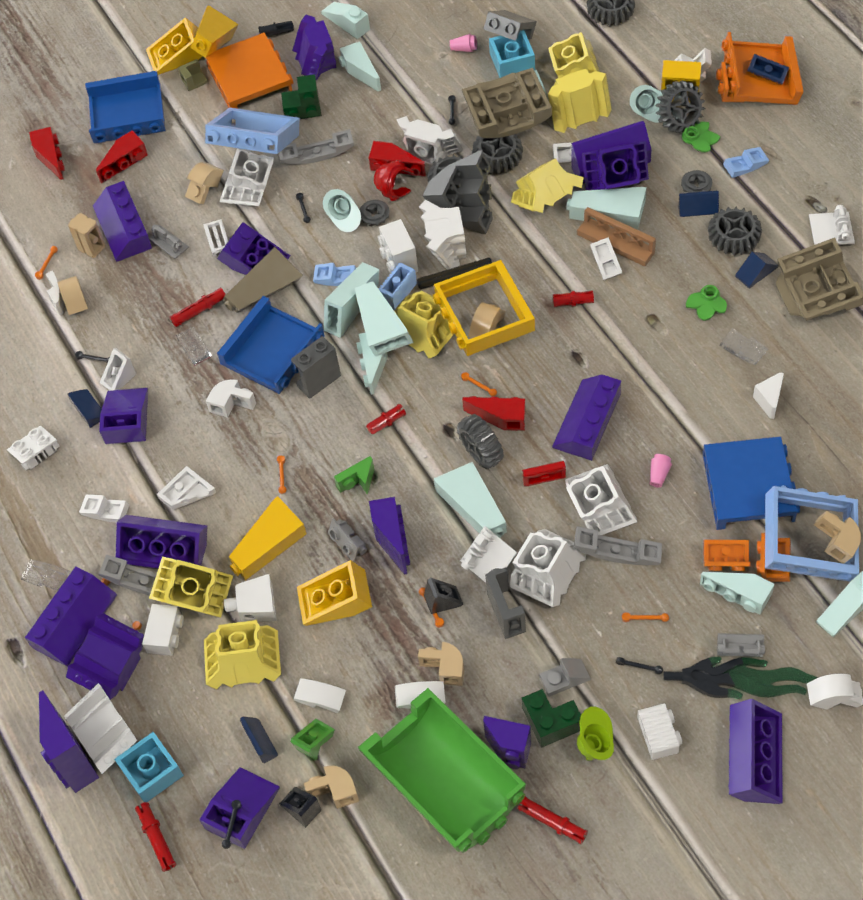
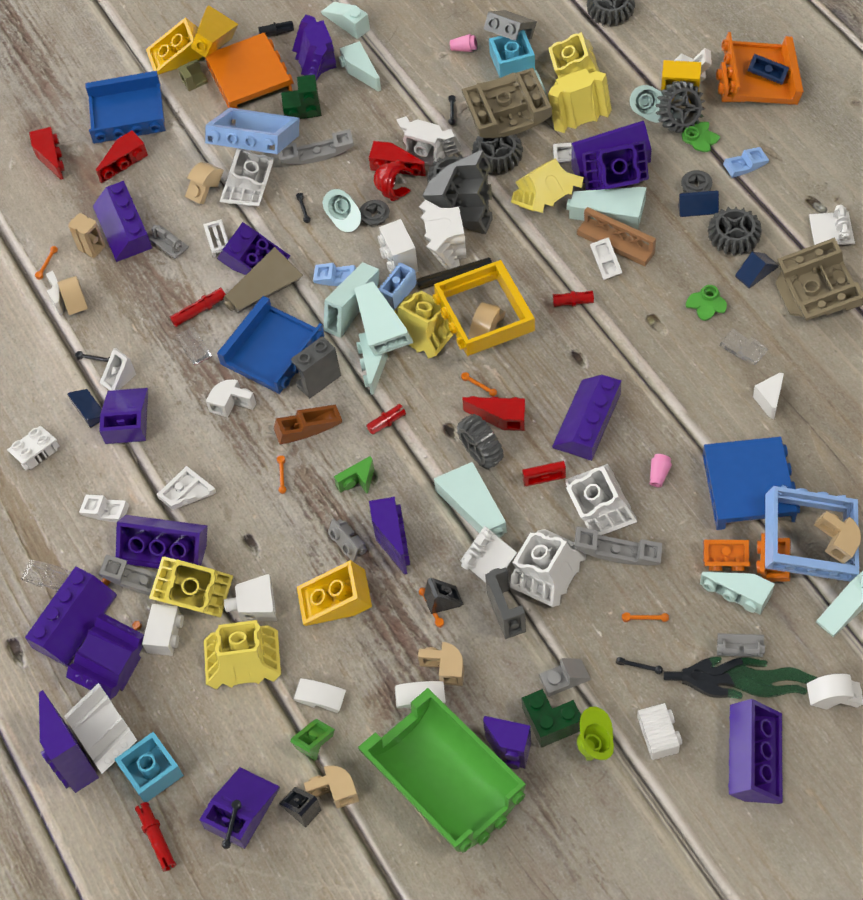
yellow slope [229,496,307,581] -> none
dark blue slope [240,716,278,764] -> none
red pin [518,796,588,845] -> none
none -> dark orange slope [273,404,342,445]

